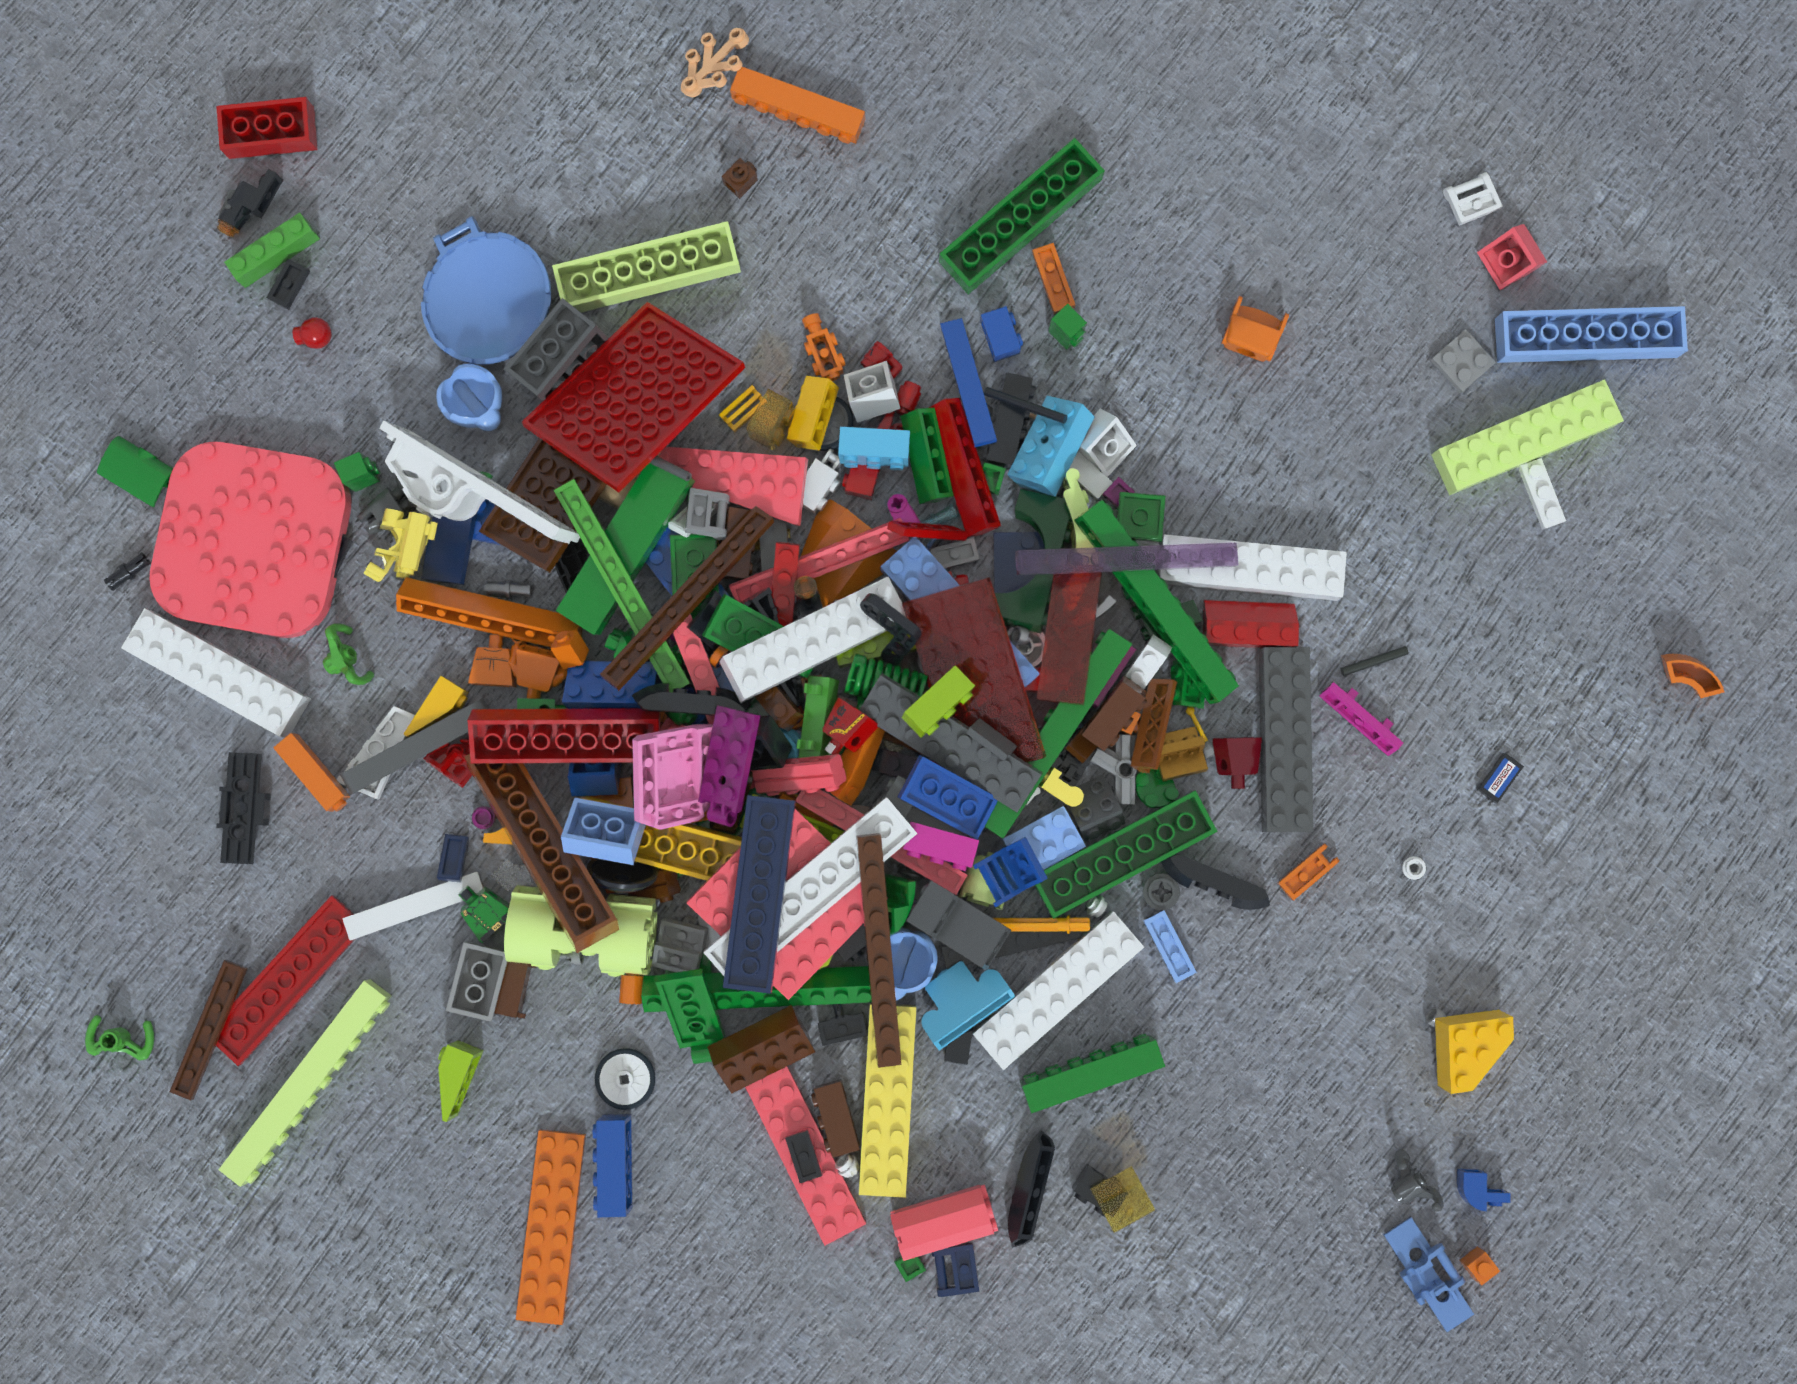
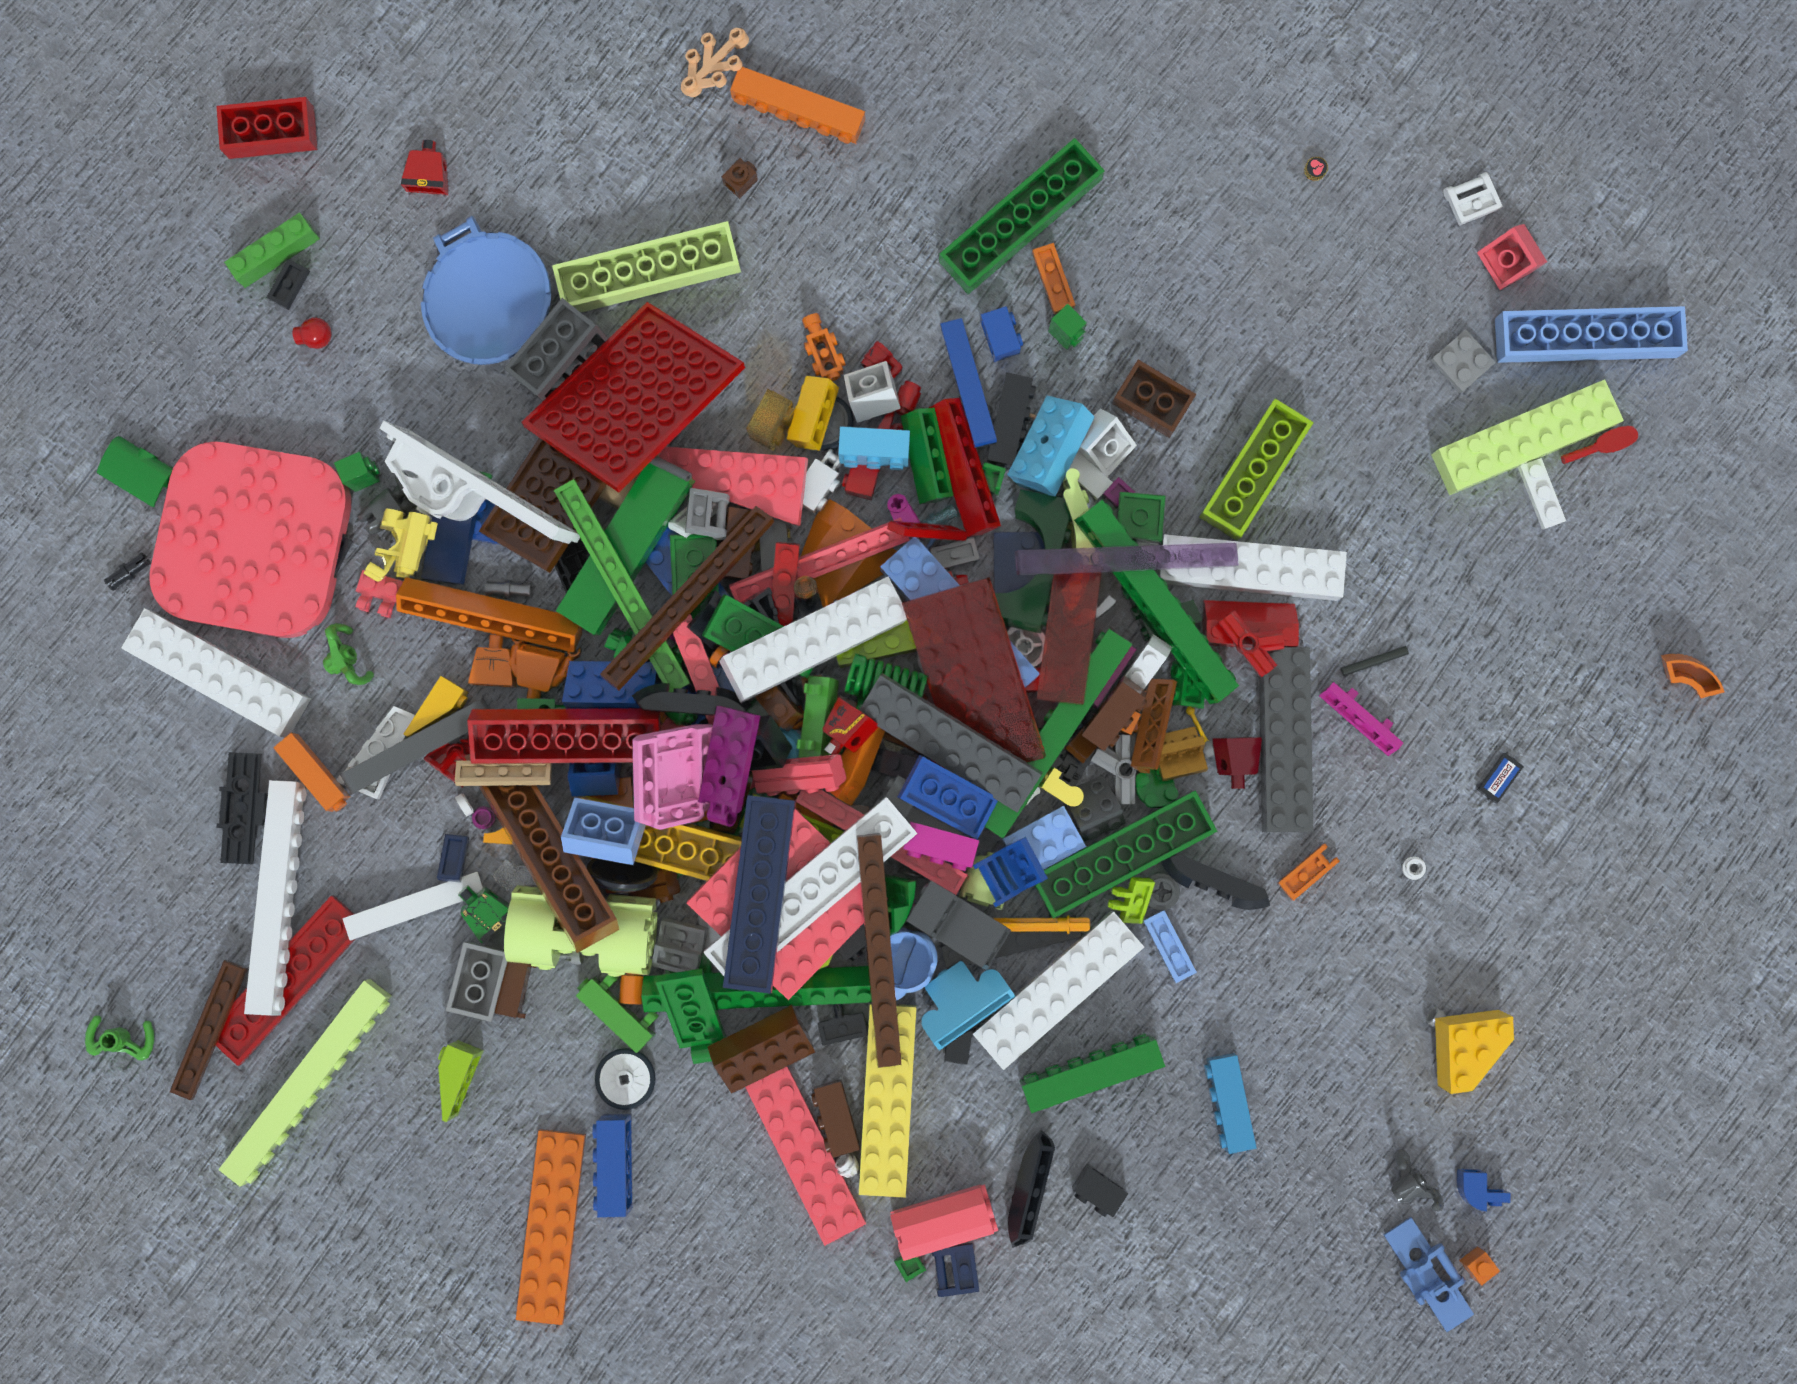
black plate [217,169,283,238] -> none
light blue piece [436,364,502,431] -> none
orange brick [550,629,589,669] -> none
yellow tile [719,385,768,433] -> none
black plate [785,1129,823,1183] -> none
black beam [860,593,922,666] -> none
lime brick [901,665,975,738] -> none
dark grey tile [967,718,1017,761] -> none
black bar [984,387,1068,424] -> none
light grey hinge [1011,626,1031,645] -> none
white plate [1086,895,1107,918] -> none
clear yellow slope [1091,1166,1156,1233] -> none
orange piece [1221,296,1289,362] -> none
none -> white brick [244,780,307,1016]
none -> coral plate [355,570,403,618]
none -> red torso [401,140,449,195]
none -> tan plate [455,761,552,786]
none -> white tile [455,793,474,817]
none -> bright green brick [576,975,659,1053]
none -> lime hinge [1107,877,1155,924]
none -> reddish brown brick [1112,359,1197,438]
none -> lime brick [1199,399,1314,541]
none -> dark azure brick [1204,1053,1257,1154]
none -> red piece [1218,610,1285,677]
none -> tile [1304,157,1328,181]
none -> red piece [1561,426,1638,464]

